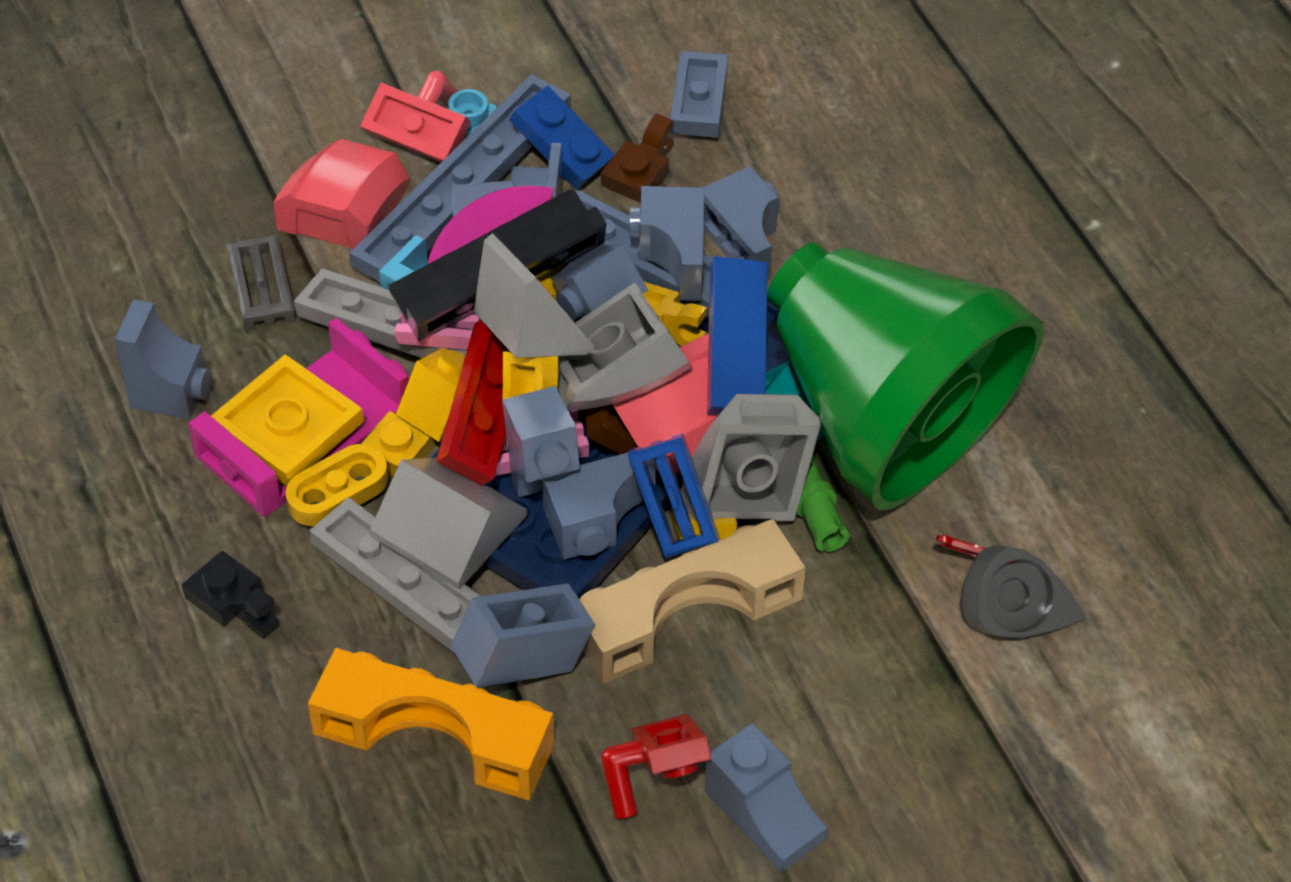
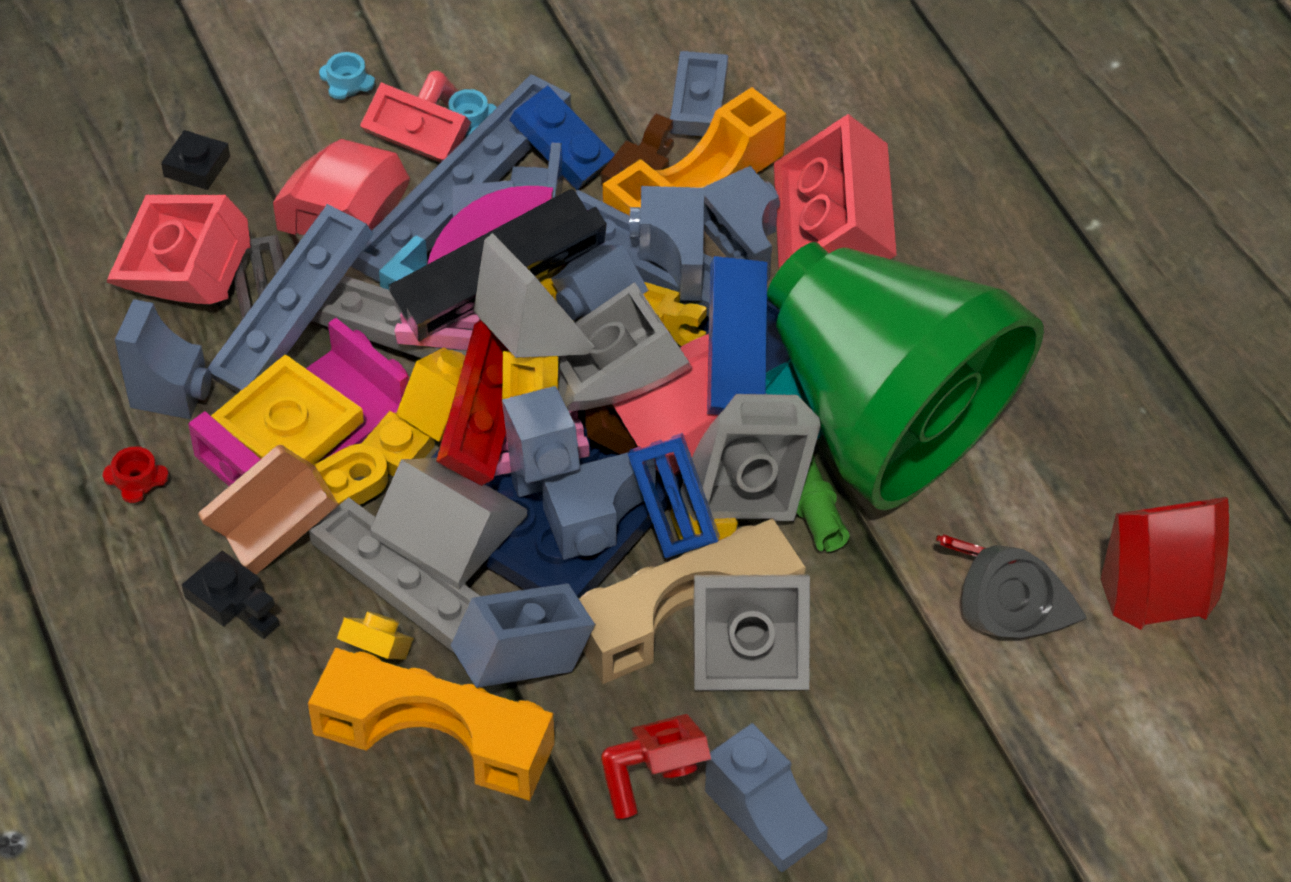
none -> red plate [102,446,169,503]
none -> coral slope [106,195,251,304]
none -> black plate [161,130,230,190]
none -> nougat panel [198,445,339,575]
none -> sand blue plate [207,204,373,393]
none -> medium azure plate [319,52,375,99]
none -> yellow plate [337,611,414,660]
none -> light orange arch [603,87,786,216]
none -> light grey slope [693,575,810,690]
none -> coral slope [774,114,897,267]
none -> red slope [1100,497,1229,630]

